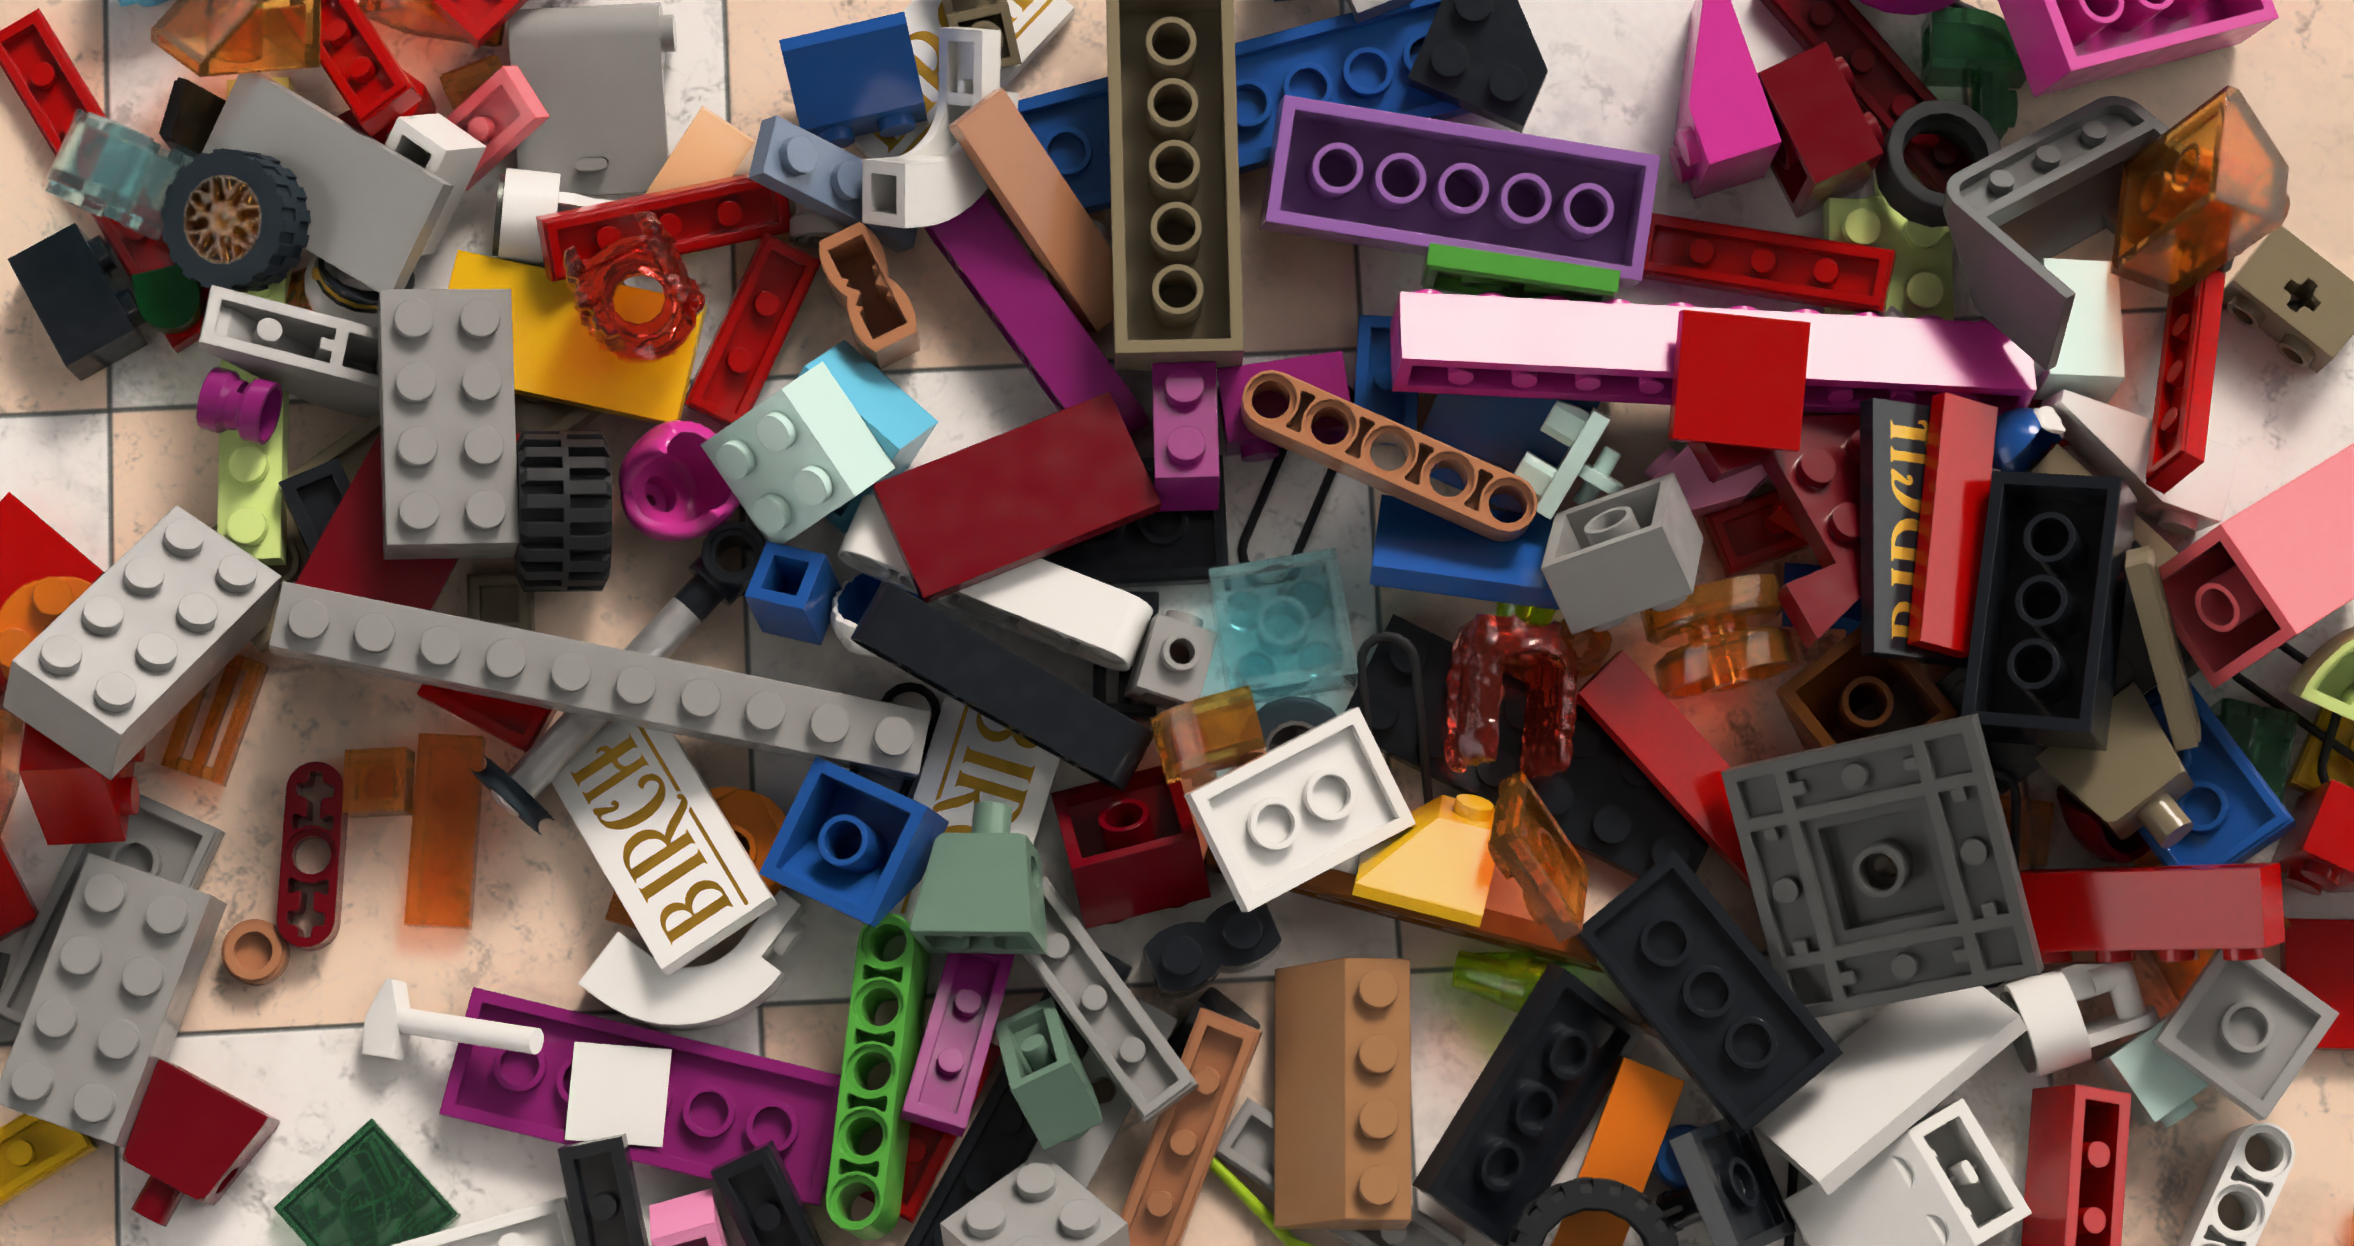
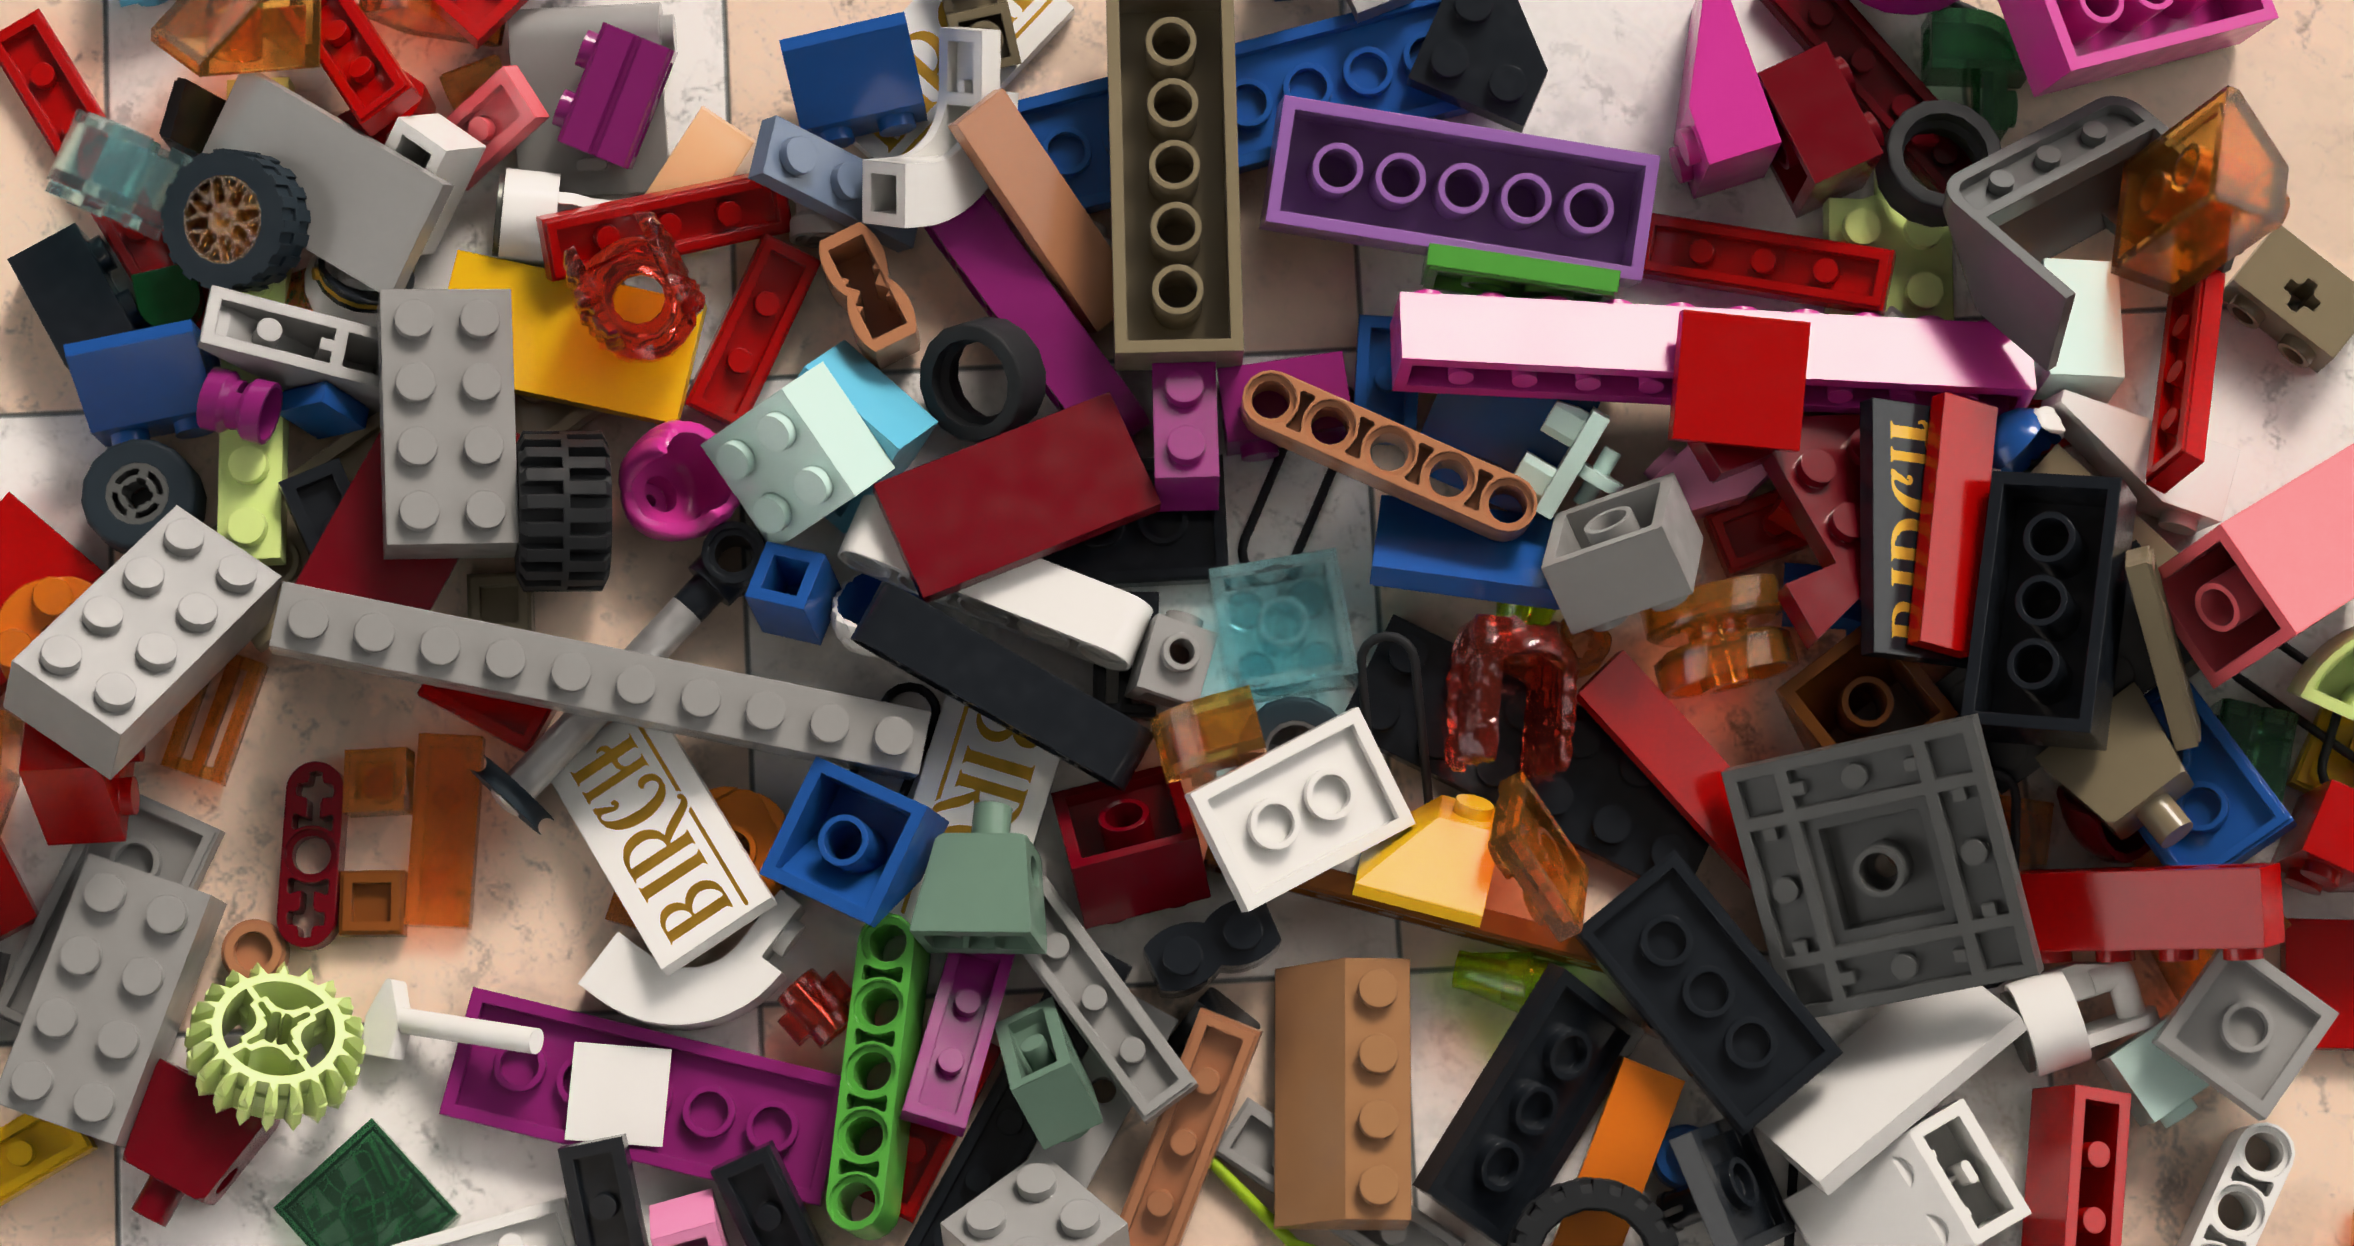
none -> blue slope [63,319,221,447]
none -> black wheel [81,439,207,554]
none -> yellowish green gear [184,961,366,1132]
none -> blue tile [280,381,369,439]
none -> dark orange tile [339,870,408,937]
none -> magenta brick [552,22,678,169]
none -> clear red gear [777,968,852,1049]
none -> black tyre [920,316,1046,443]

